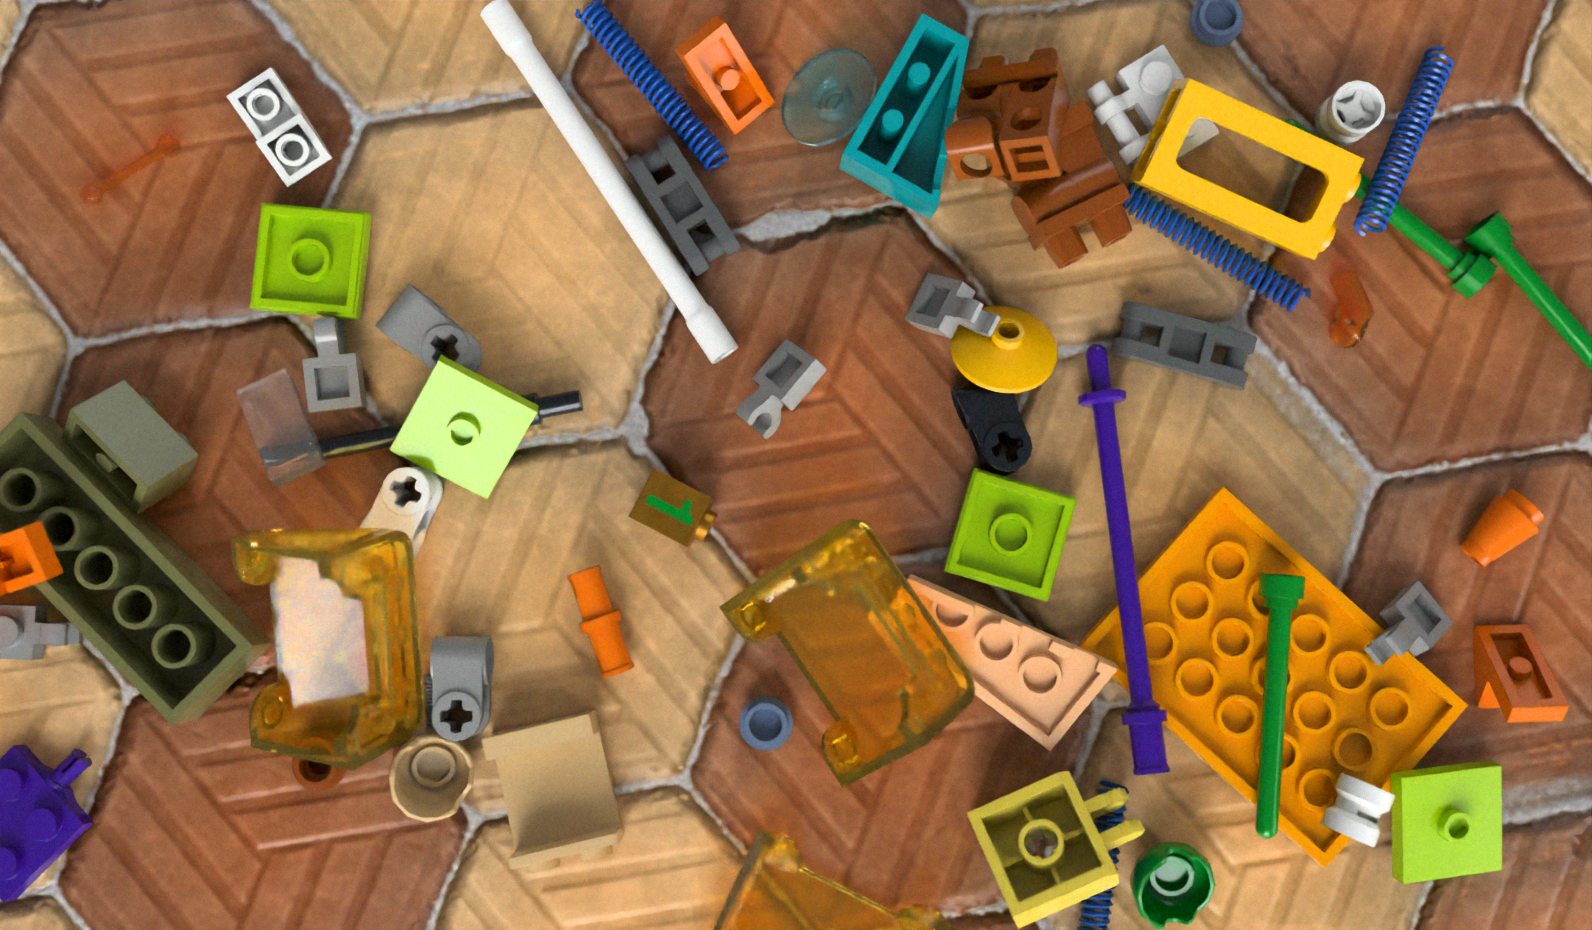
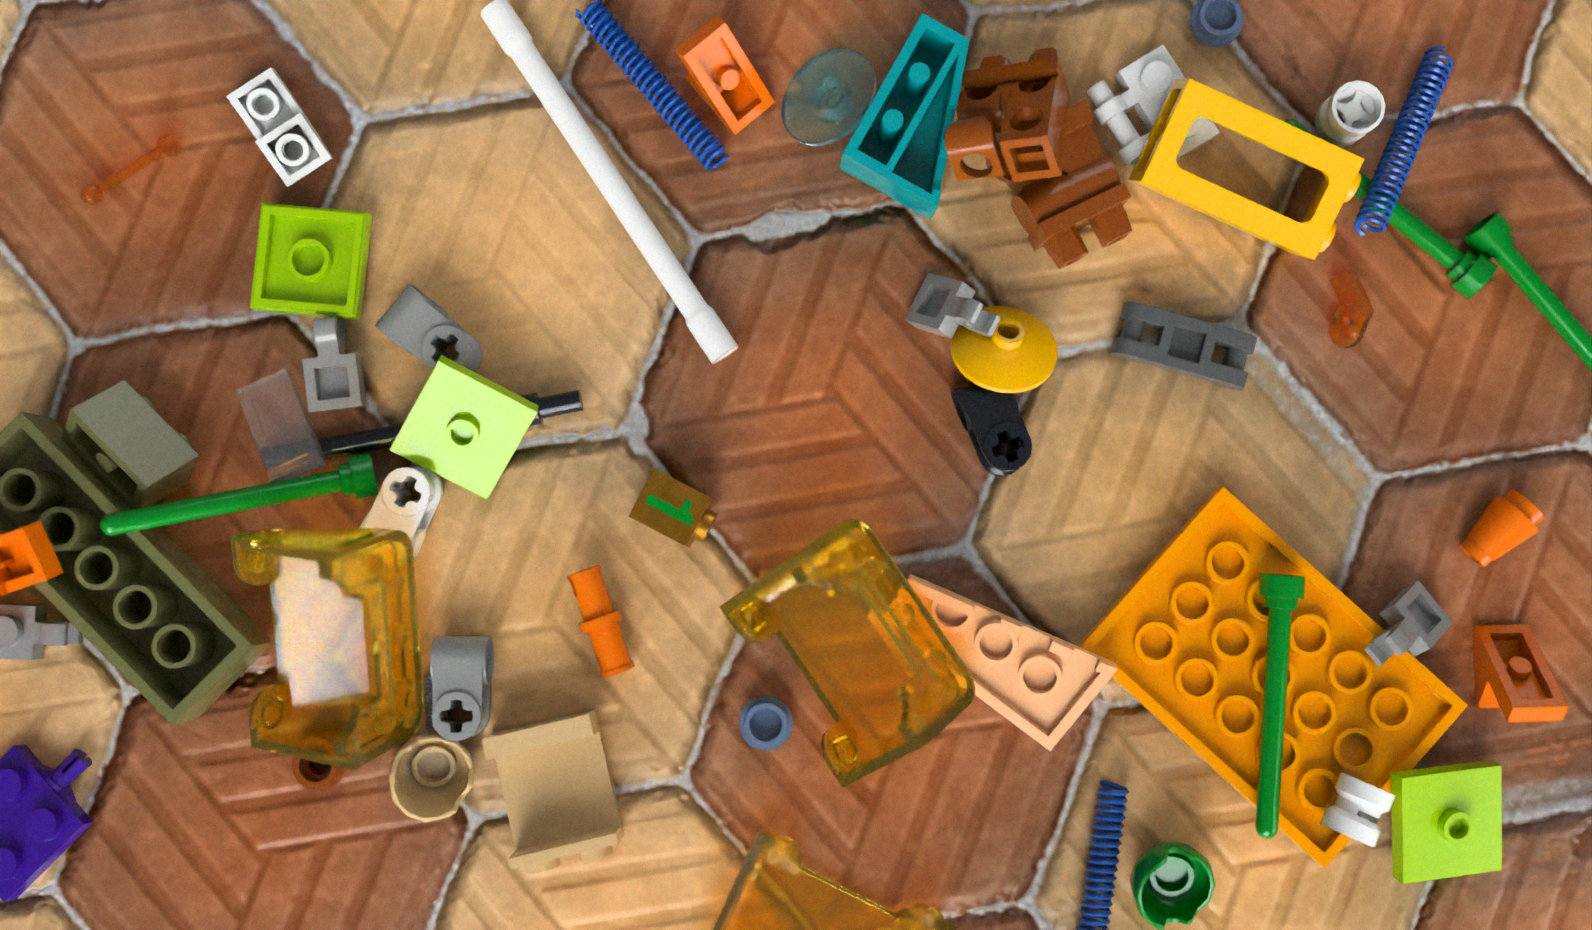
dark grey plate [624,133,741,277] -> none
light grey plate [736,339,827,439] -> none
lime plate [942,468,1078,602] -> none
light yellow hinge [967,771,1145,929] -> none
dark purple bar [1077,344,1170,775] -> none
blue piece [1123,182,1311,312] -> none
none -> green piece [100,453,378,536]

